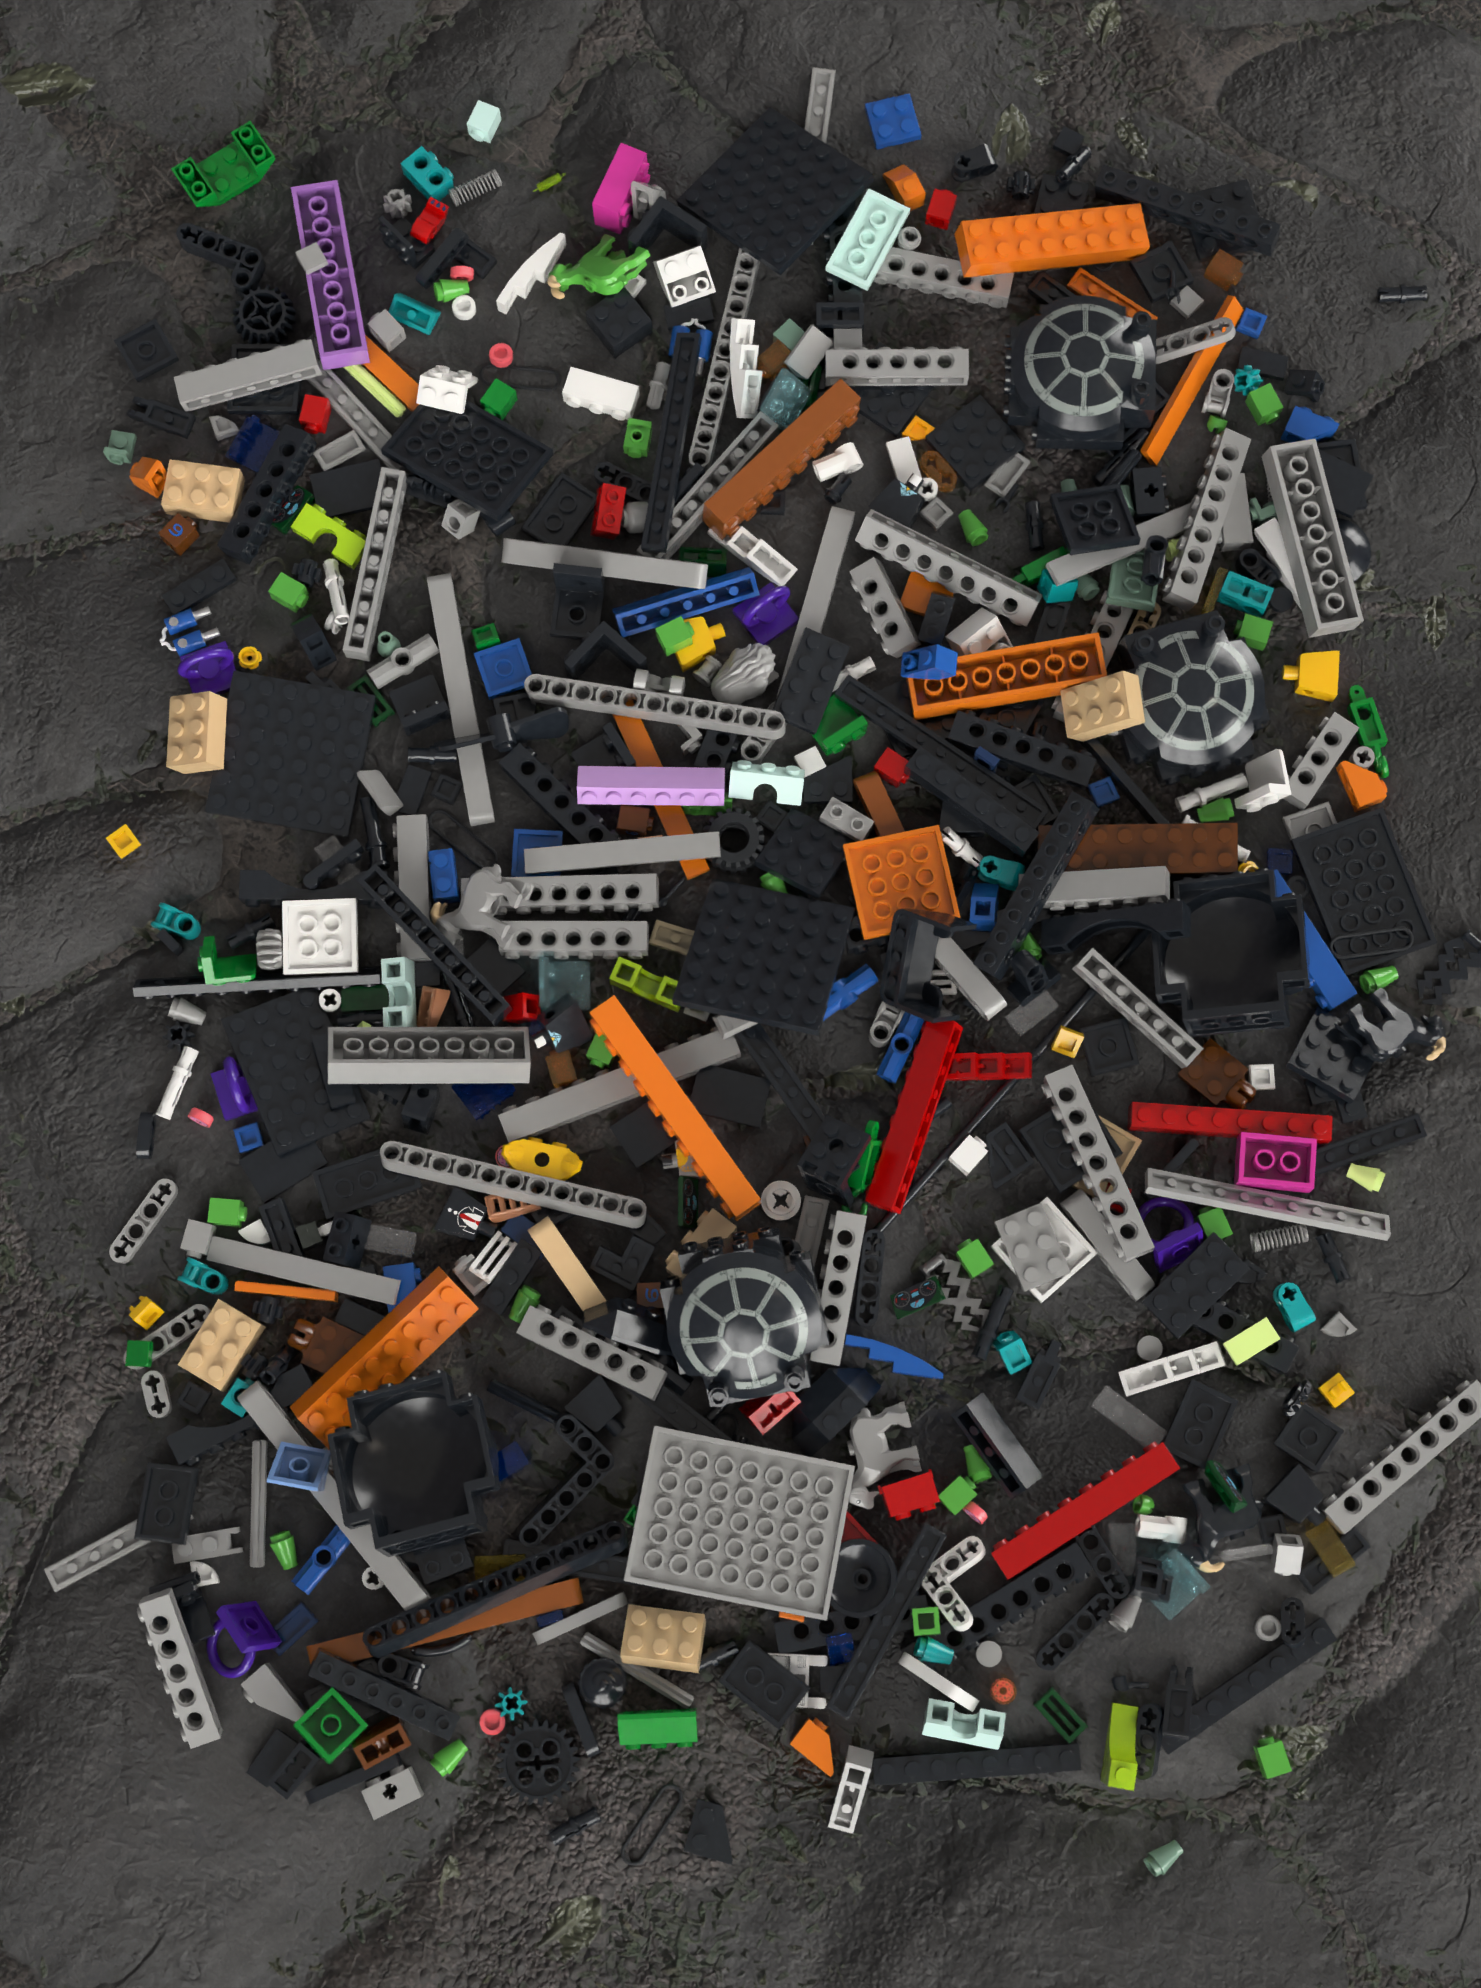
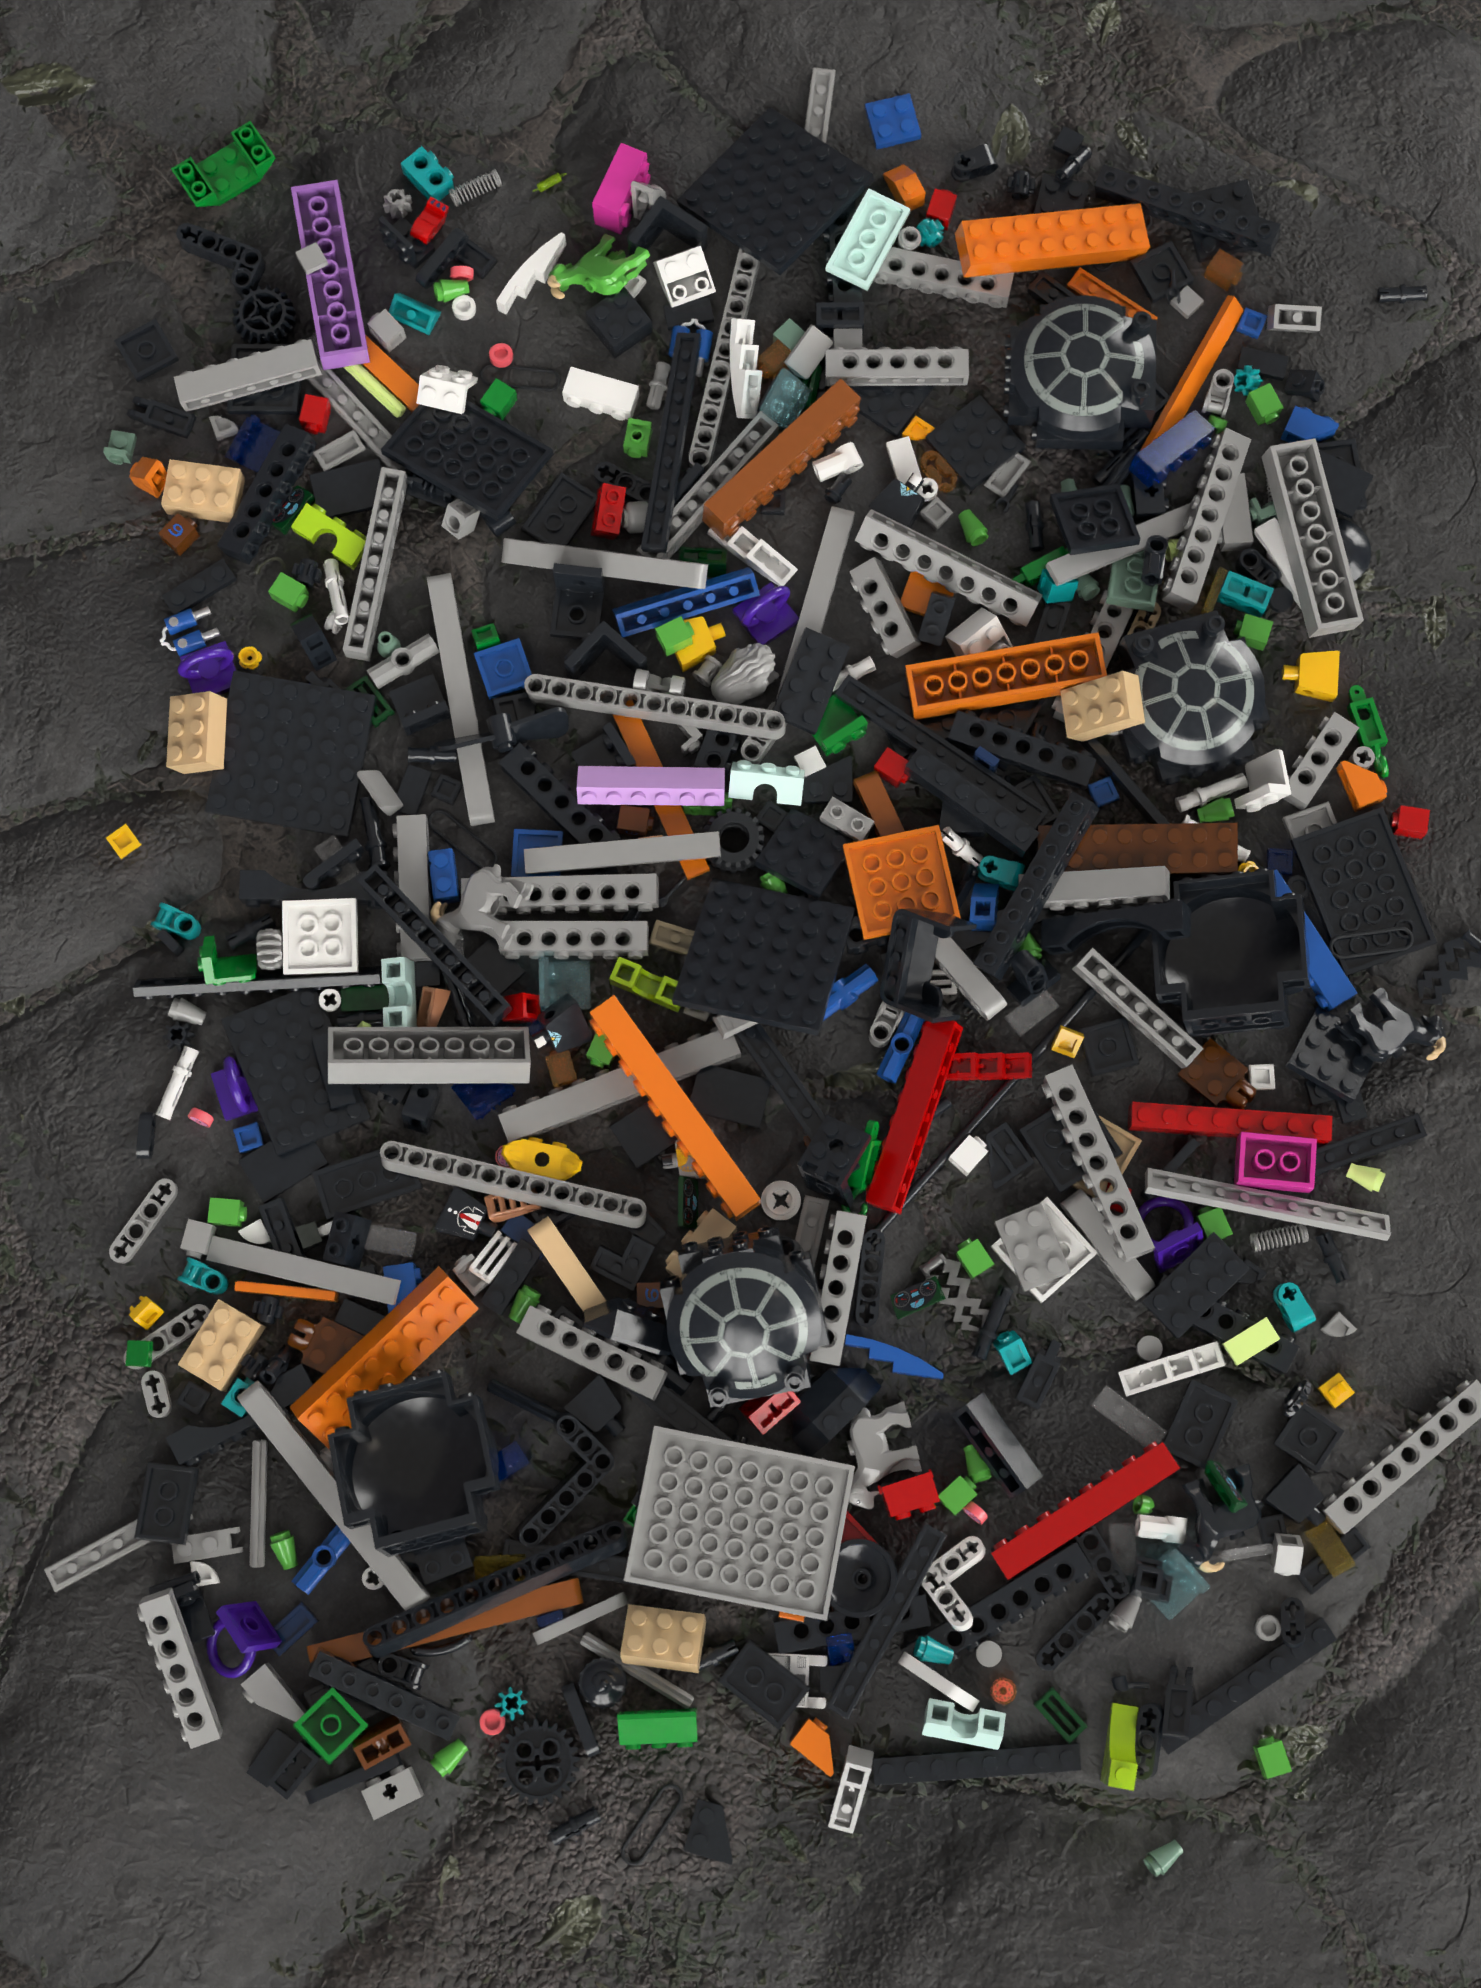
medium blue slope [267,1442,331,1492] -> none
light aqua brick [467,100,501,143] -> none
blue slope [901,644,958,680] -> none
bright green brick [912,1607,941,1636] -> none
light grey beam [1156,317,1236,364] -> none
bright green cone [1359,966,1398,994] -> none
none -> teal gear [916,218,944,248]
none -> clear blue brick [1128,410,1215,488]
none -> light grey brick [1266,304,1322,333]
none -> red brick [1390,805,1430,839]

